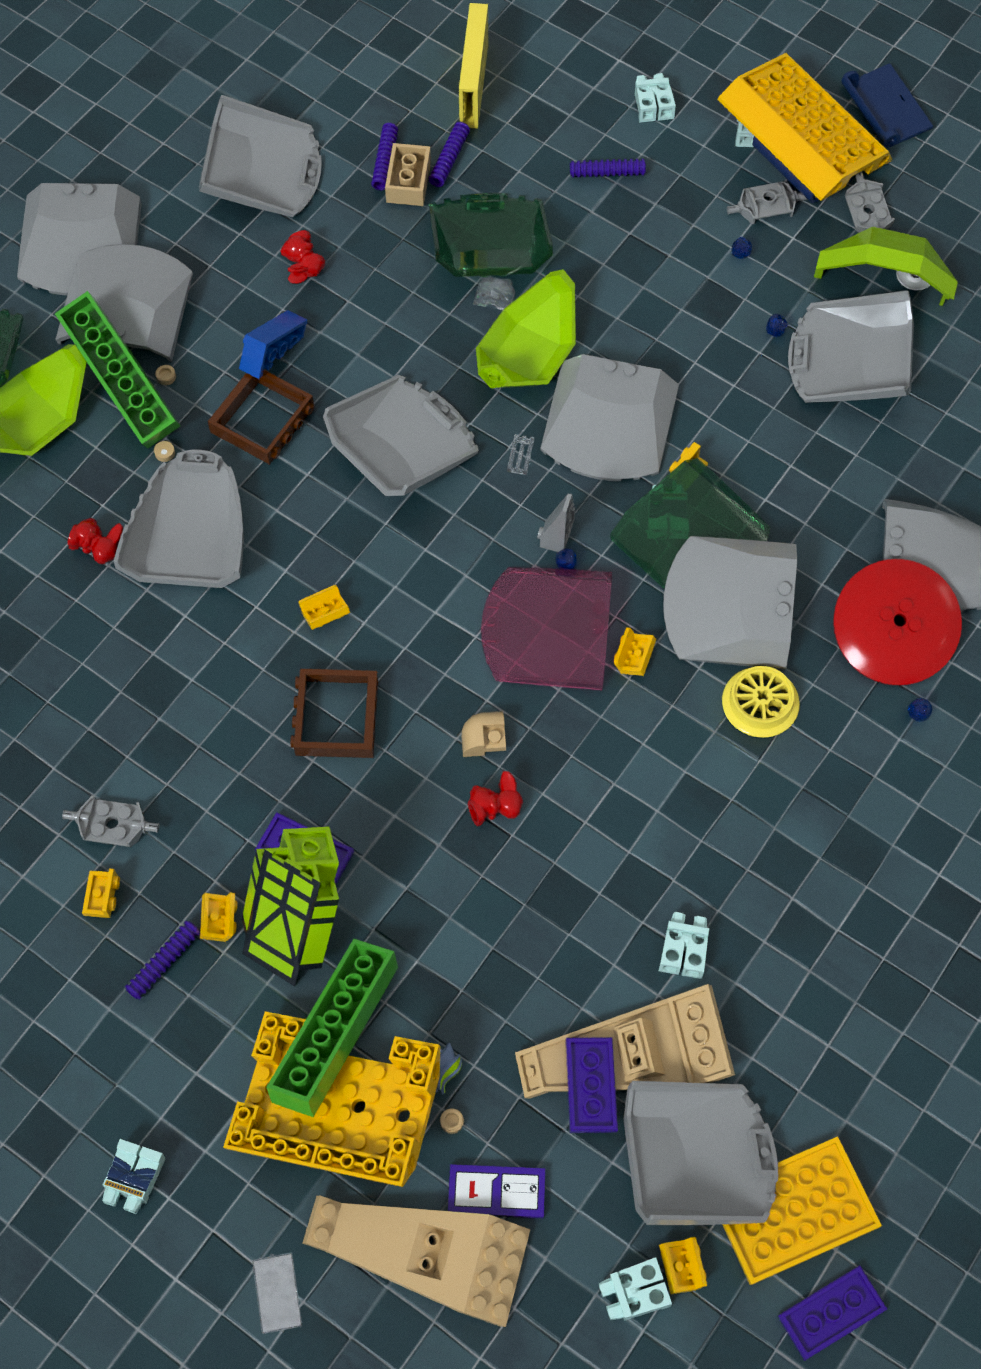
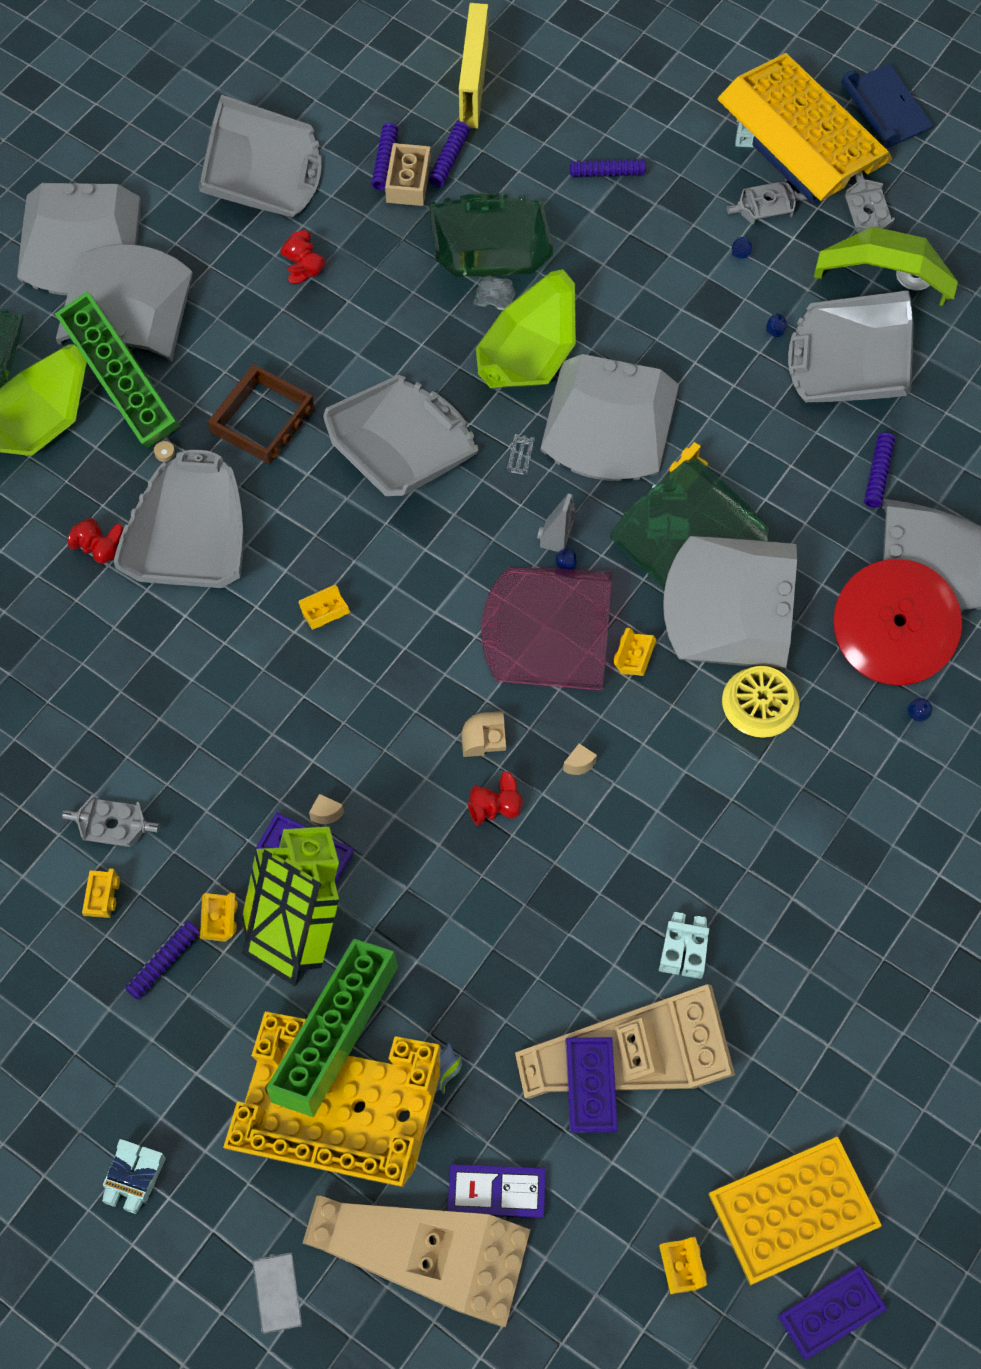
tan tile [155,365,176,385] -> none
blue wedge [239,310,307,379] -> none
reddish brown window [290,669,378,758] -> none
tan tile [440,1109,464,1134] -> none
light aqua hips [599,1257,672,1321] -> none
light grey windscreen [623,1081,778,1225] -> none
light aqua hips [635,73,676,123] -> none
none -> tan brick [309,794,344,824]
none -> tan brick [563,744,597,775]
none -> dark purple piece [864,433,895,508]

